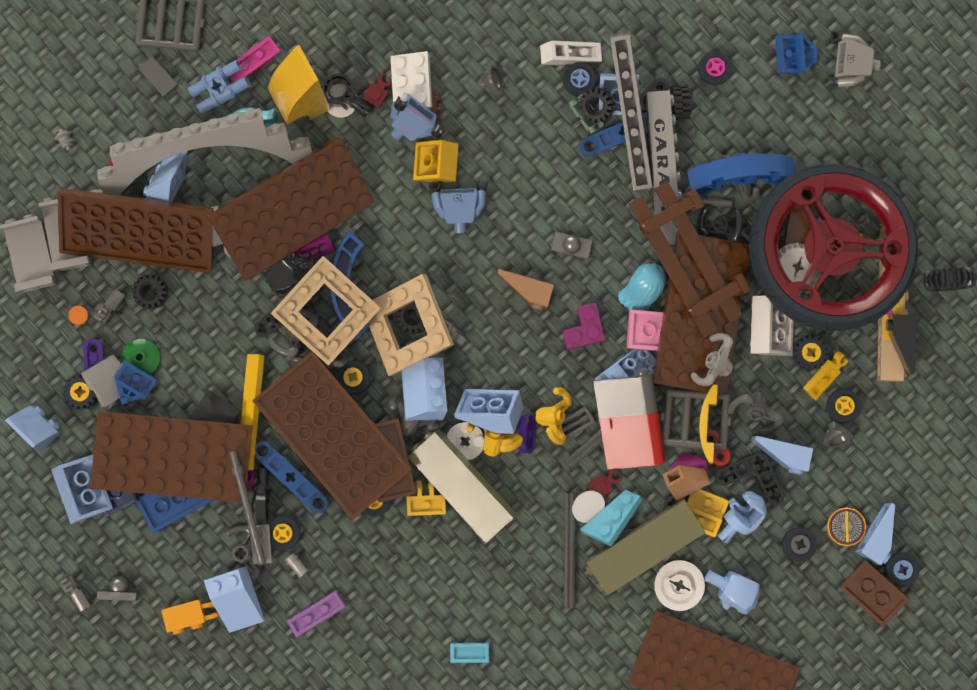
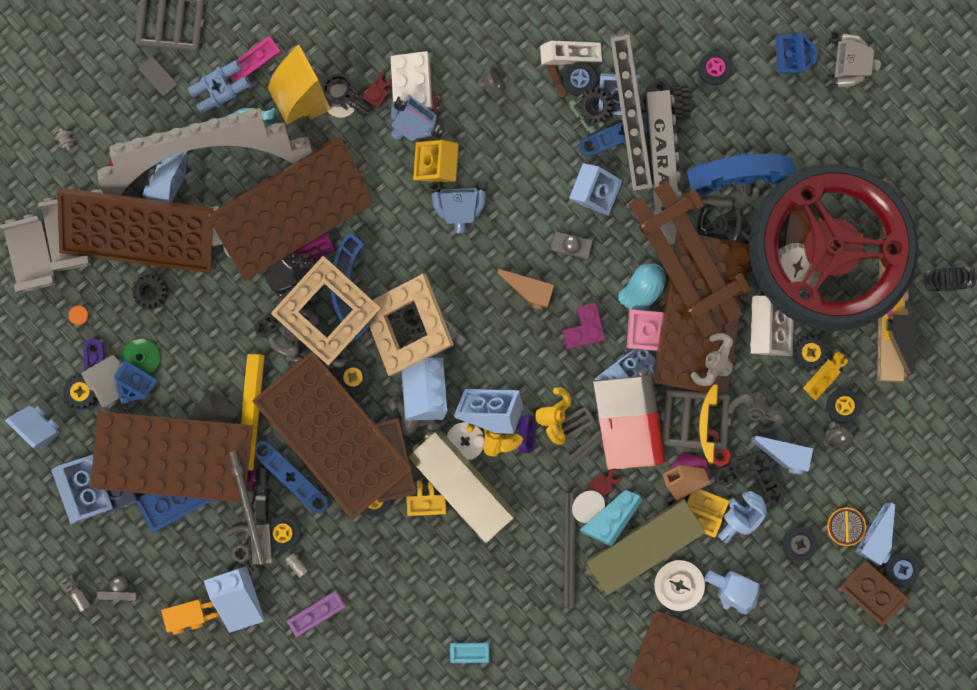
flat silver bar [94,289,126,325] -> none
none -> reddish brown piece [547,65,566,98]
none -> light blue slope [569,163,622,216]

